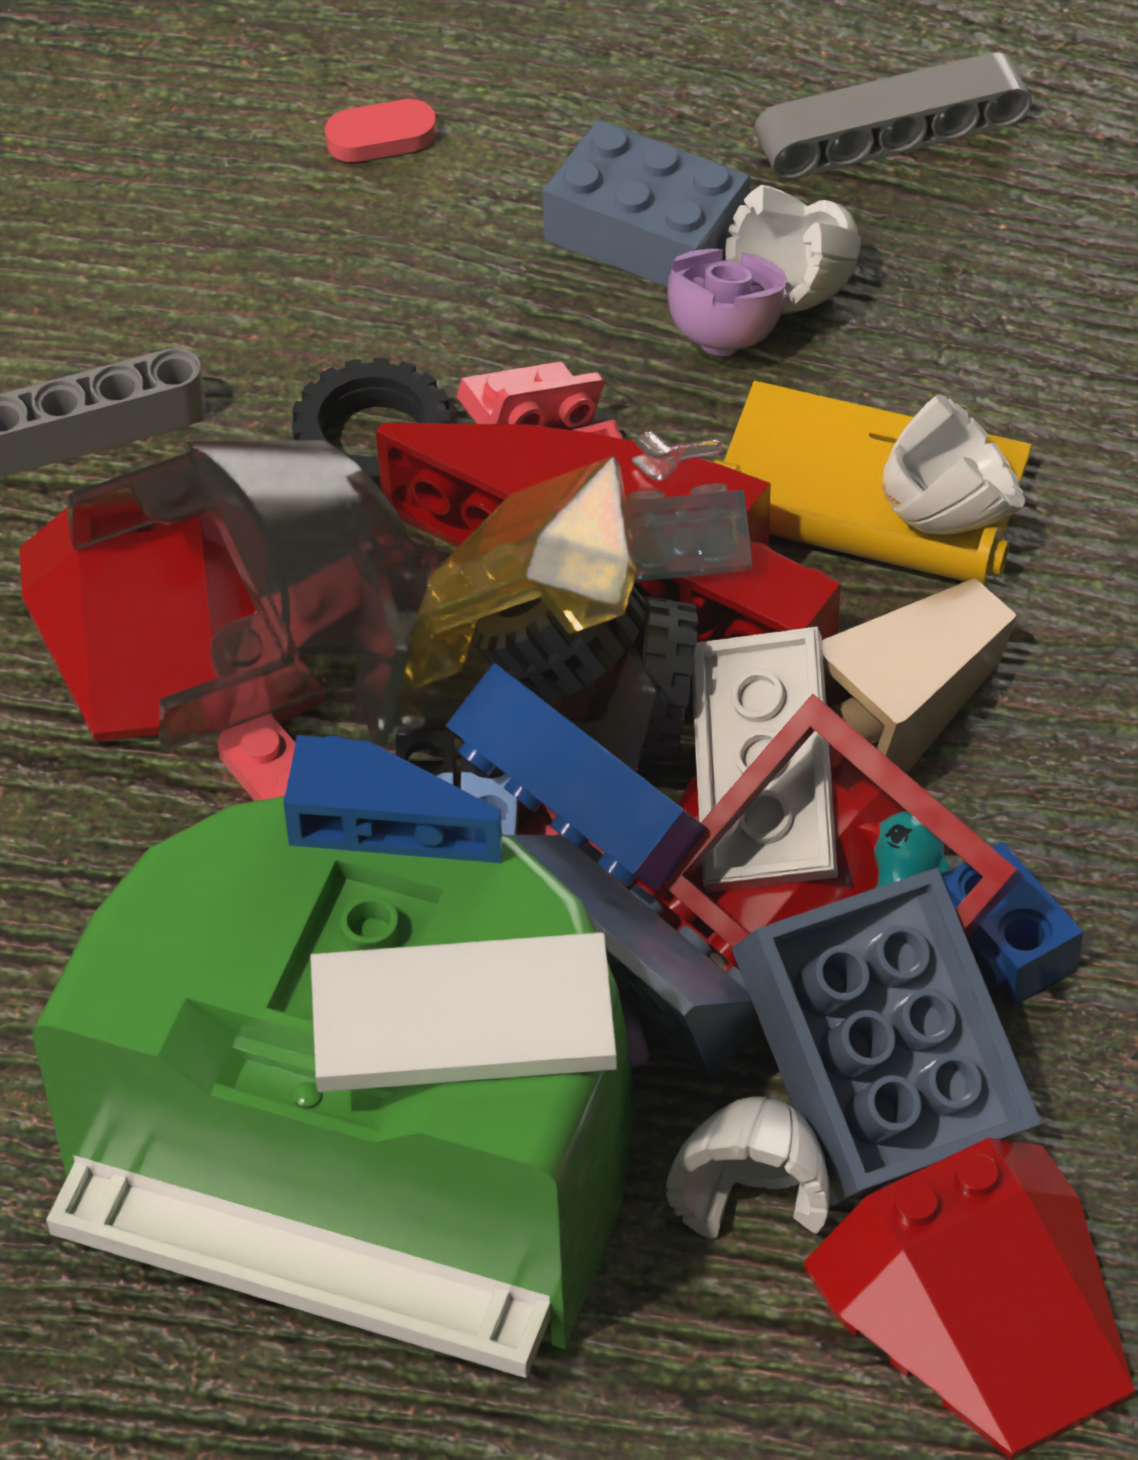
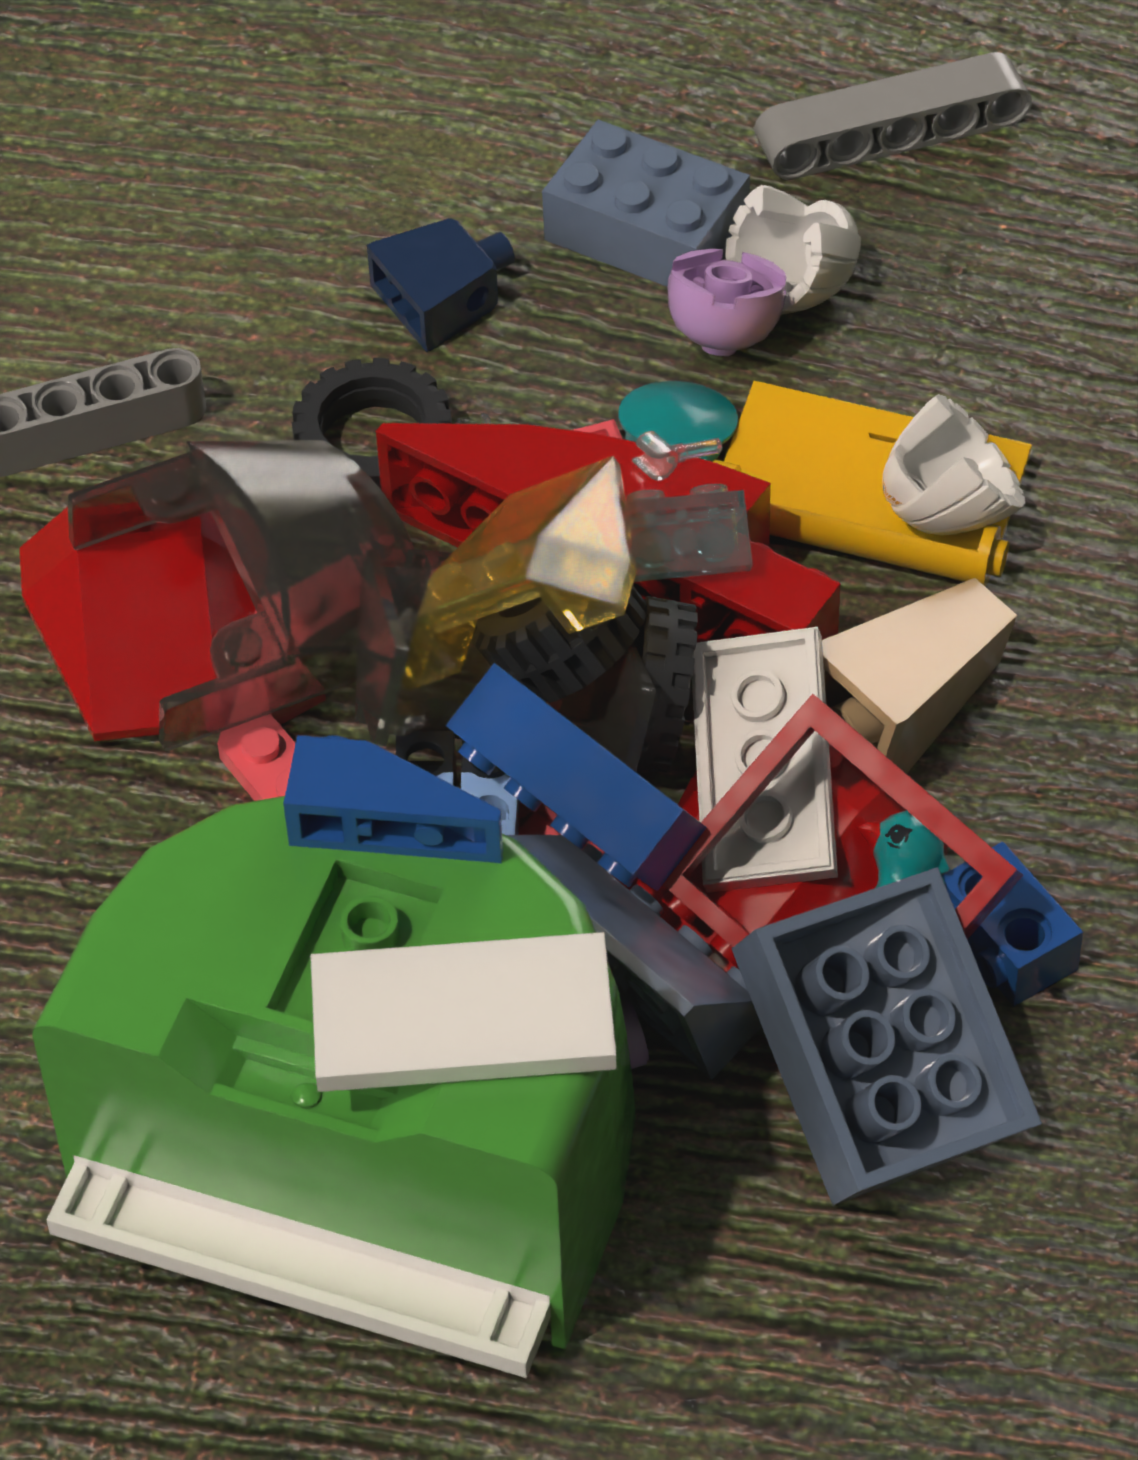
coral tile [325,99,437,162] -> none
coral bracket [456,361,605,429] -> none
white hair [666,1096,830,1239] -> none
red wedge [803,1138,1135,1460] -> none
none -> dark blue torso [367,218,515,352]
none -> teal dish [618,381,738,461]

